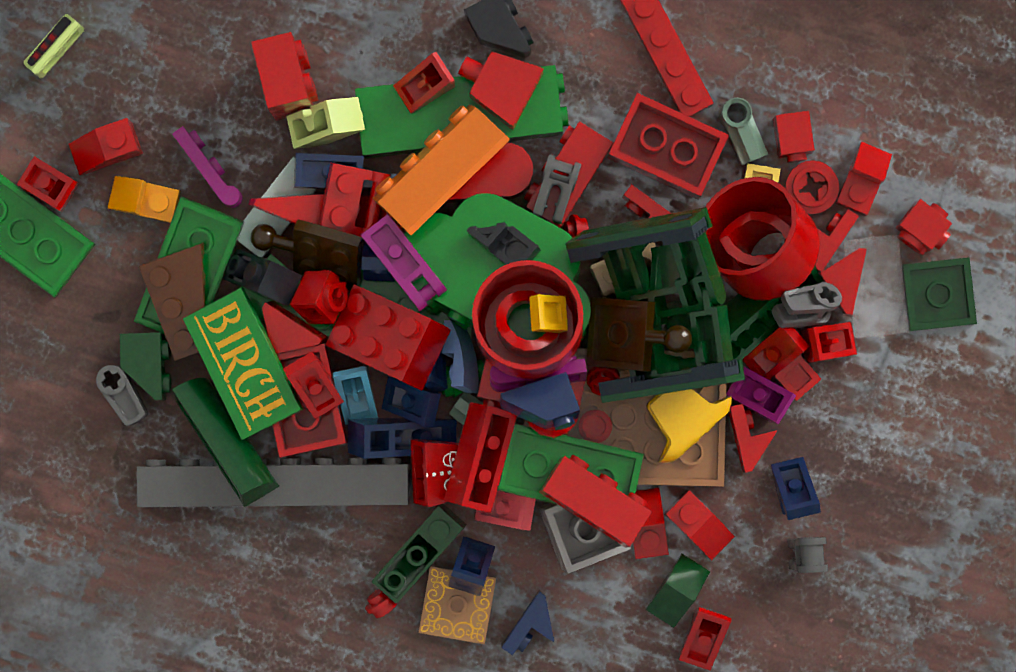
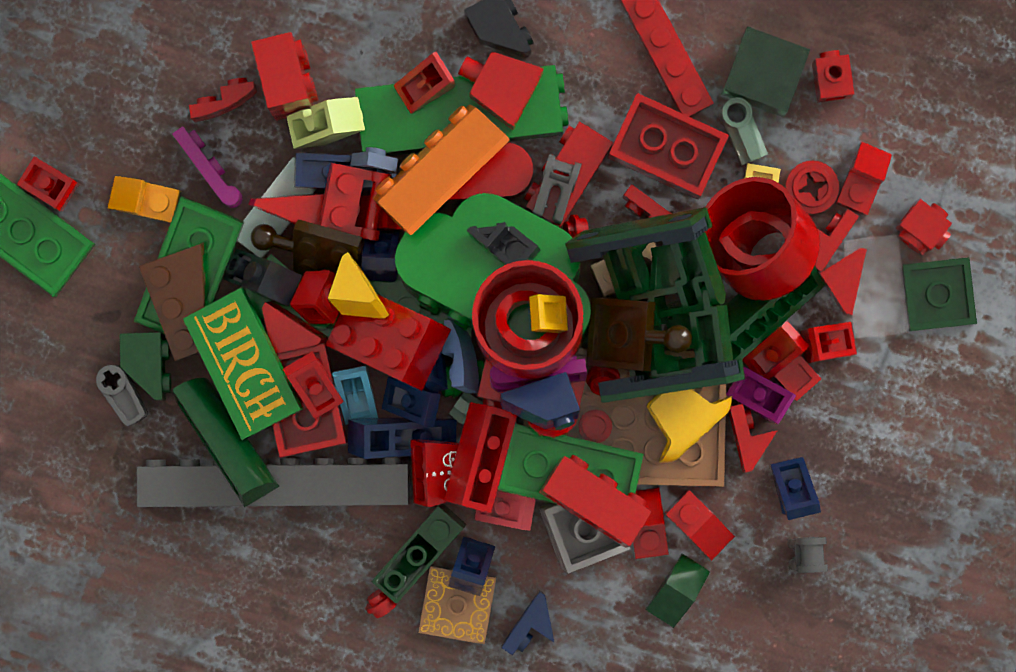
yellowish green slope [23,14,84,79] -> none
red slope [69,118,143,176] -> none
magenta plate [361,214,447,311] -> none
red slope [679,607,732,671] -> none
red brick [772,111,815,163] -> none
dark grey piece [772,282,842,328] -> none
none -> red slope [189,78,257,122]
none -> yellow slope [328,252,389,319]
none -> sand blue plate [350,147,398,173]
none -> clear green brick [721,26,810,117]
none -> red brick [812,50,854,103]

